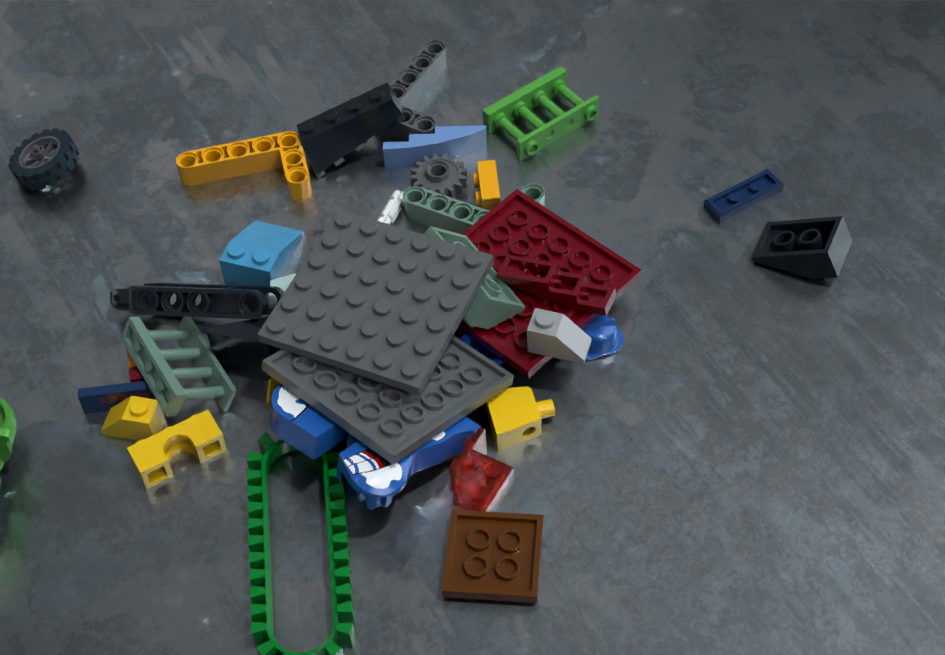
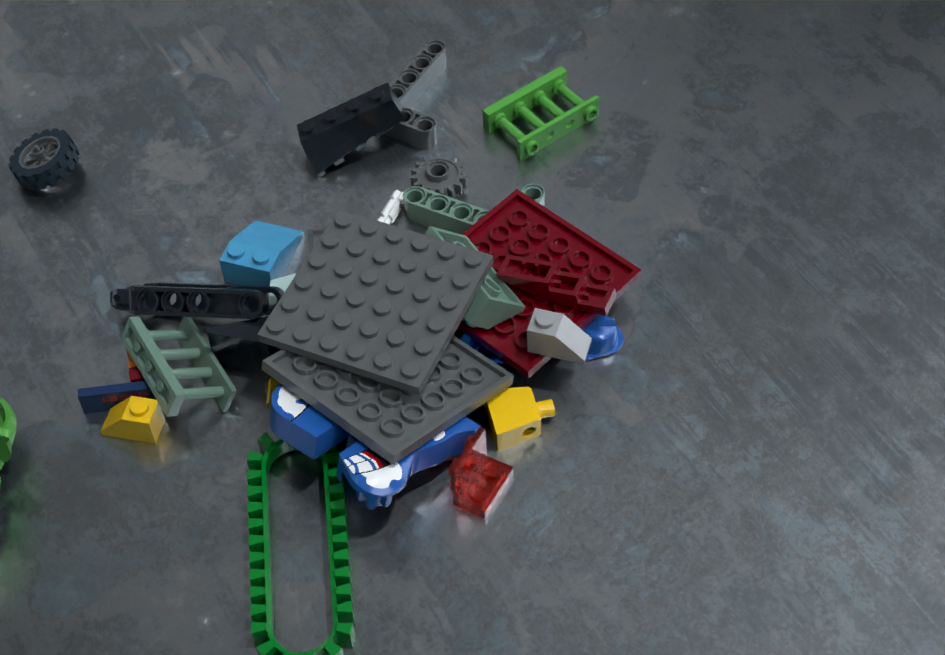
yellow arch [127,410,227,490] -> none
light orange beam [176,131,312,201] -> none
medium blue slope [383,125,487,168] -> none
reddish brown plate [442,509,544,603] -> none
light orange piece [473,160,500,211] -> none
dark blue tile [704,169,784,223] -> none
black slope [751,216,852,279] -> none

